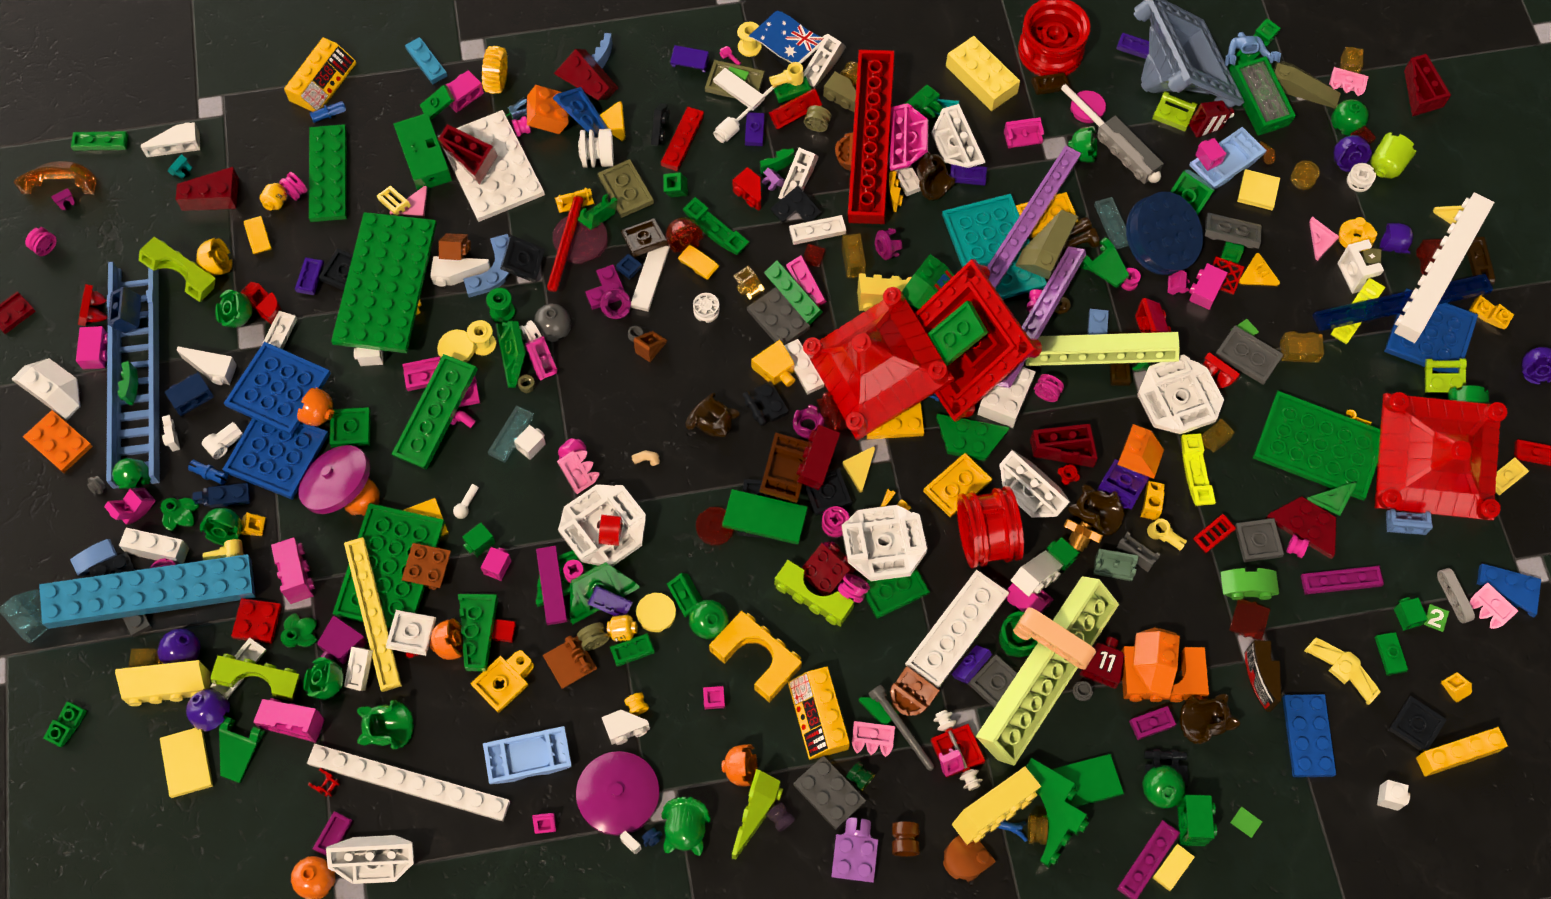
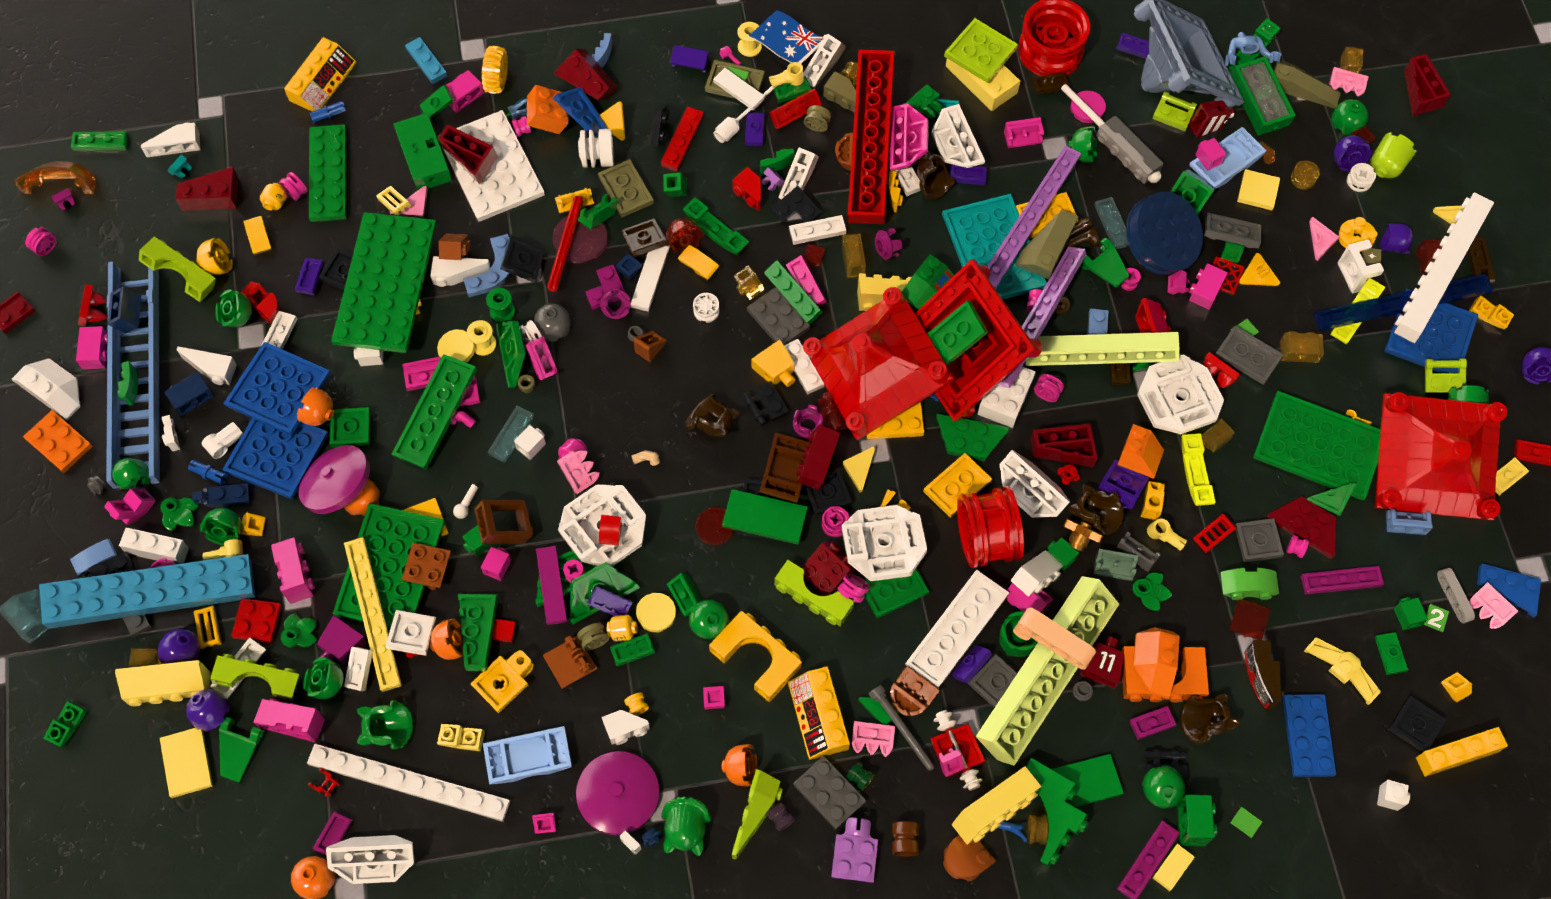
none -> yellow tile [194,606,222,650]
none -> light yellow slope [437,724,485,751]
none -> reddish brown window [474,500,533,544]
none -> lime plate [944,18,1018,83]
none -> green plate [1132,573,1172,611]

